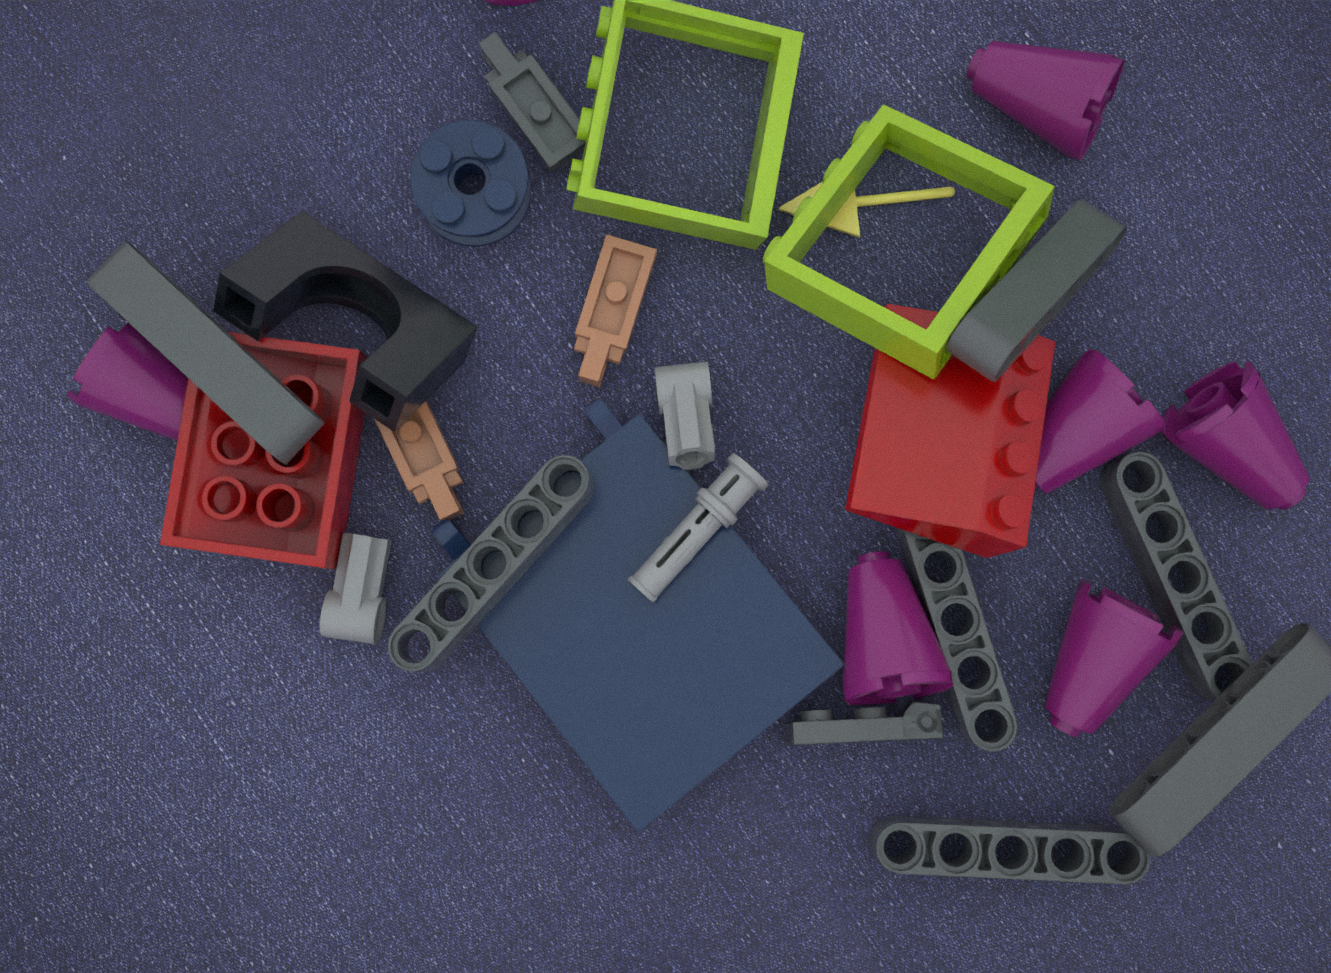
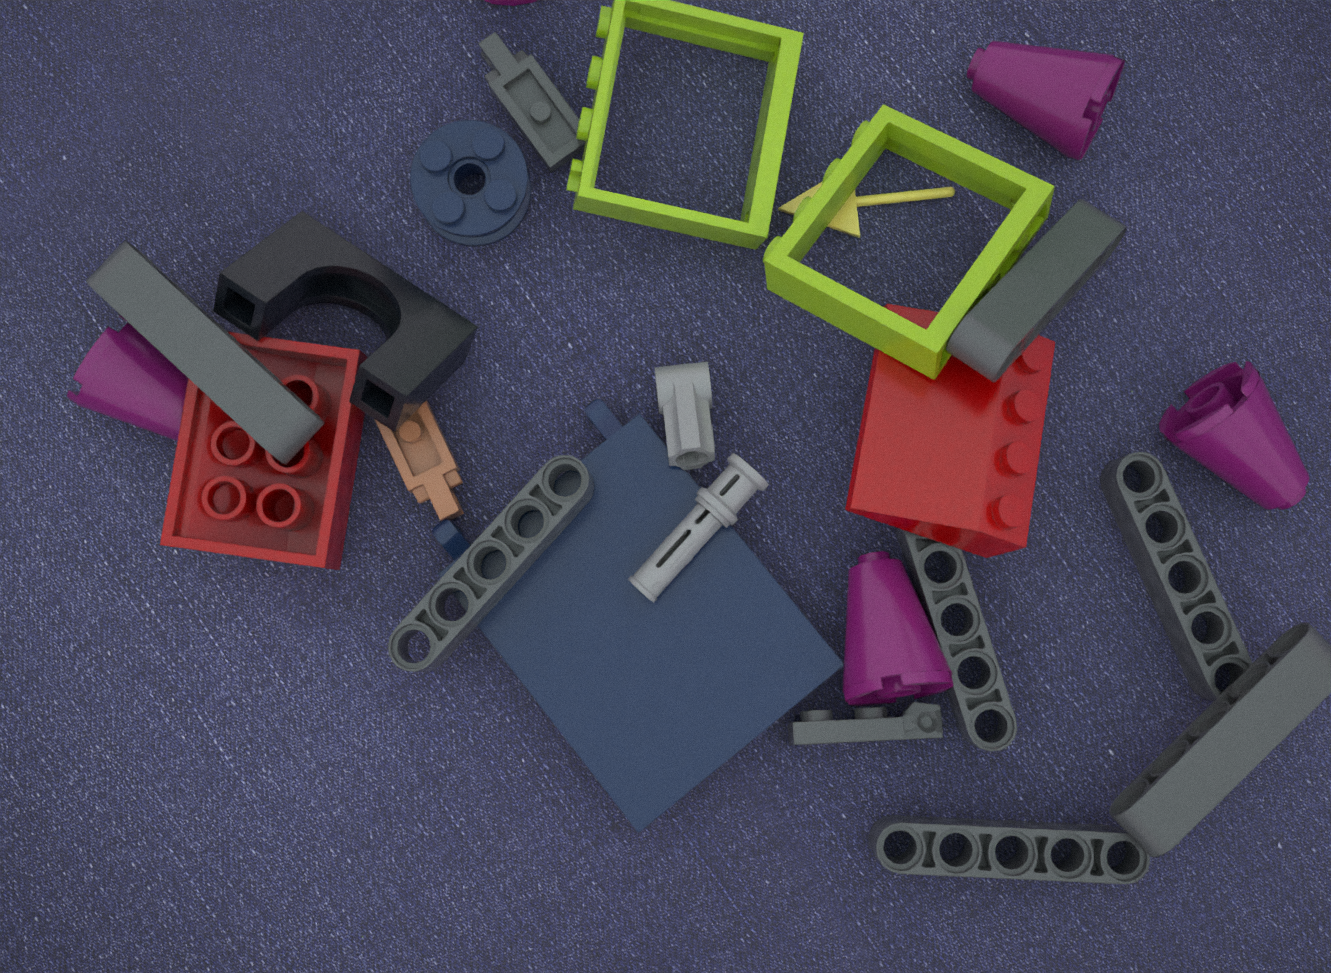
light grey piece [320,533,392,645] -> none
nougat hinge [574,234,657,388] -> none
magenta cone [1034,348,1166,495] -> none
magenta cone [1044,579,1184,738] -> none

